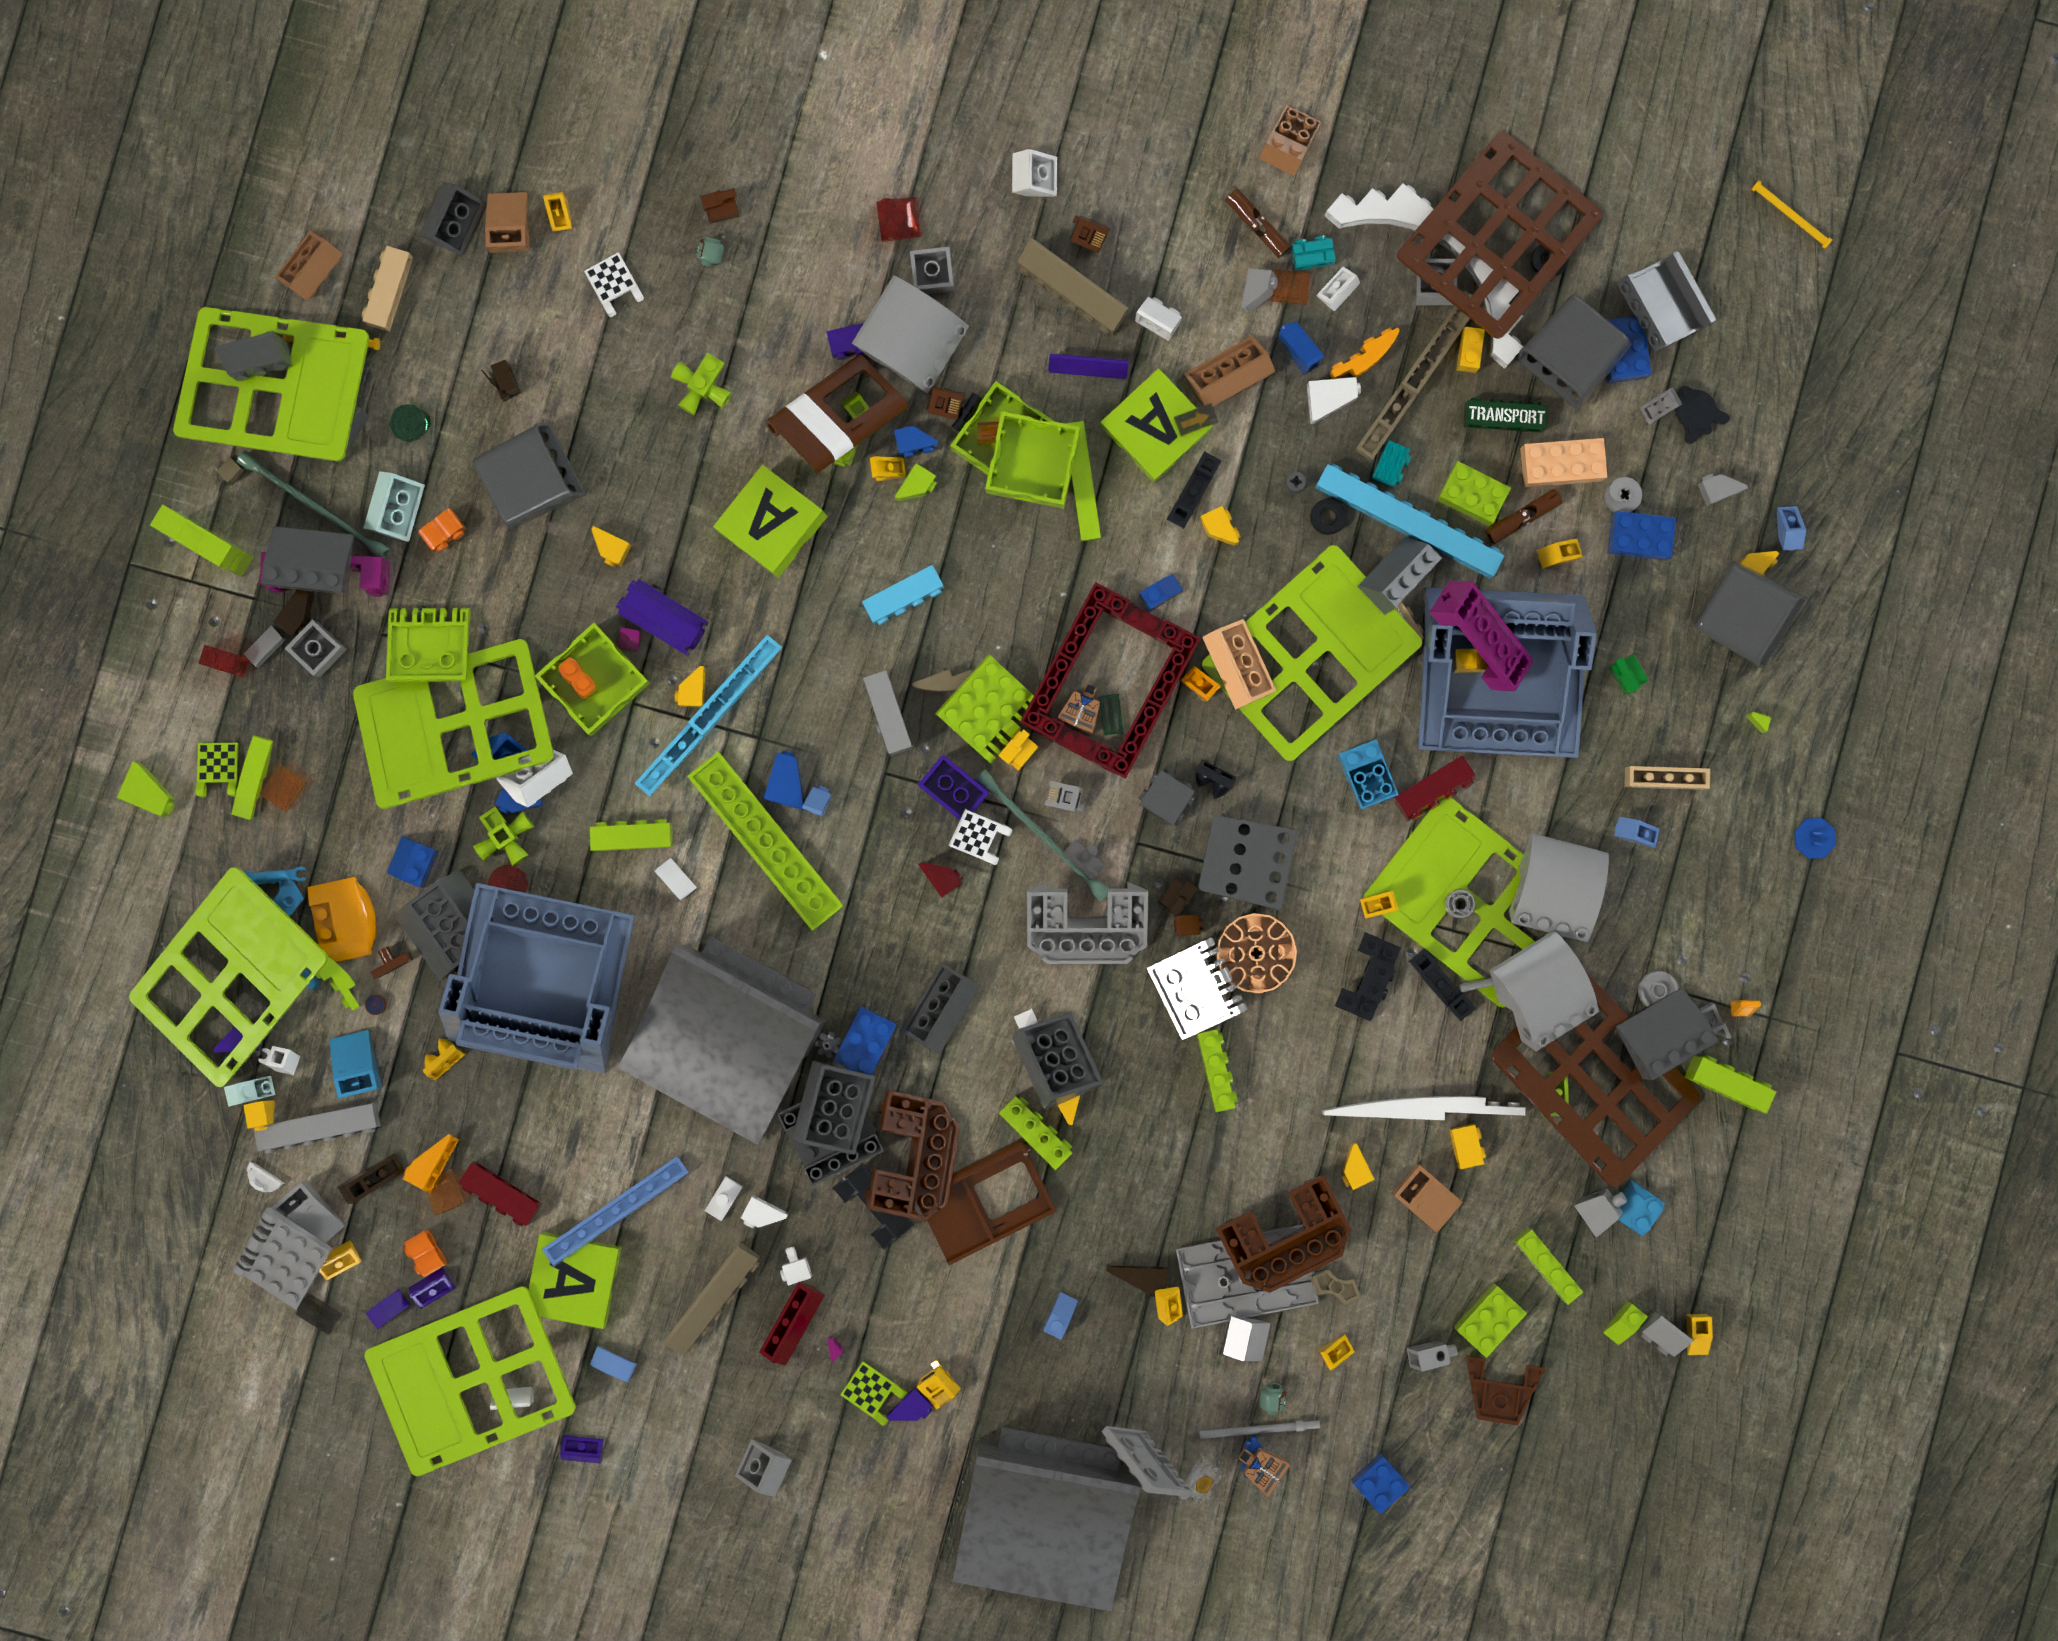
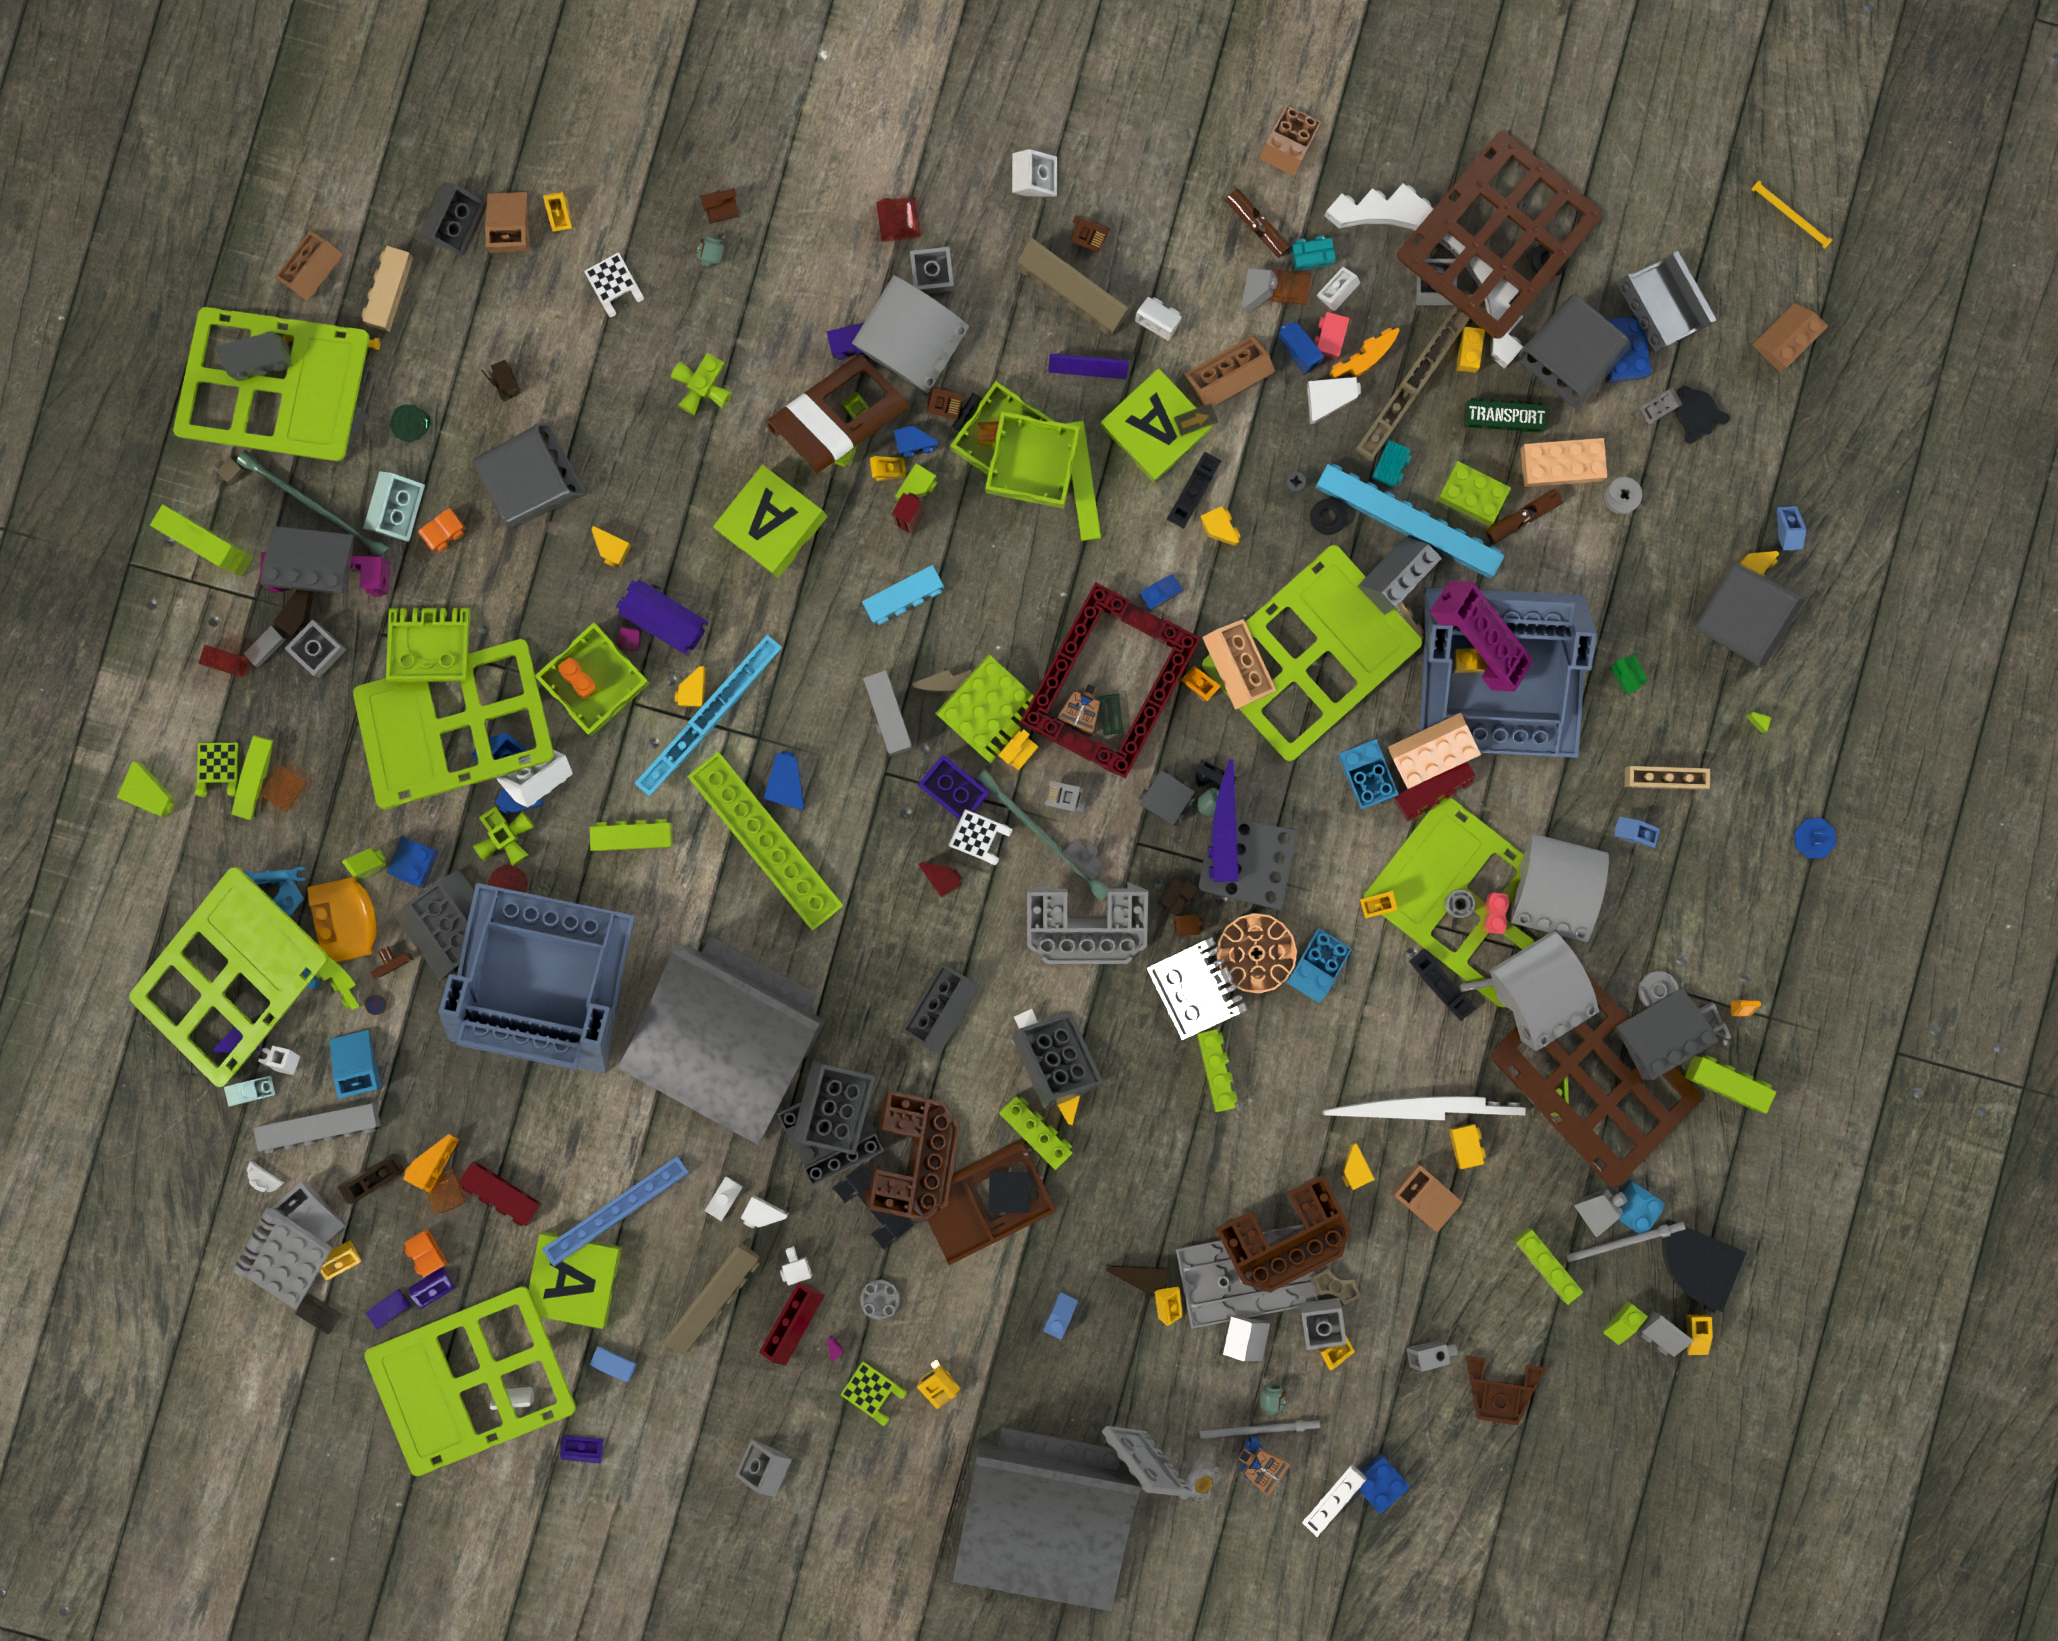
yellow slope [243,1100,275,1132] -> none
yellow tile [422,1038,466,1081] -> none
white slope [655,858,697,901] -> none
medium blue slope [802,785,832,817] -> none
light grey plant [815,1031,841,1058] -> none
blue brick [834,1006,897,1075] -> none
dark purple slope [886,1386,932,1421] -> none
black bracket [1334,932,1401,1021] -> none
lime brick [1453,1283,1527,1358] -> none
yellow slope [1537,539,1583,569] -> none
blue brick [1607,511,1676,561] -> none
light grey slope [1698,473,1748,506] -> none
none -> lime slope [342,848,387,879]
none -> light grey dish [860,1279,900,1320]
none -> dark red brick [892,492,924,535]
none -> black tile [989,1172,1030,1213]
none -> sand green head [1197,788,1219,817]
none -> dark purple slope [1208,760,1238,883]
none -> dark azure slope [1285,928,1352,1003]
none -> light grey brick [1300,1298,1347,1350]
none -> tile [1302,1465,1368,1537]
none -> coral brick [1314,312,1350,360]
none -> light nougat brick [1388,713,1481,789]
none -> coral brick [1483,893,1509,934]
none -> light grey bar [1566,1222,1686,1263]
none -> black brick [1662,1219,1747,1313]
none -> medium nougat slope [1752,303,1828,372]

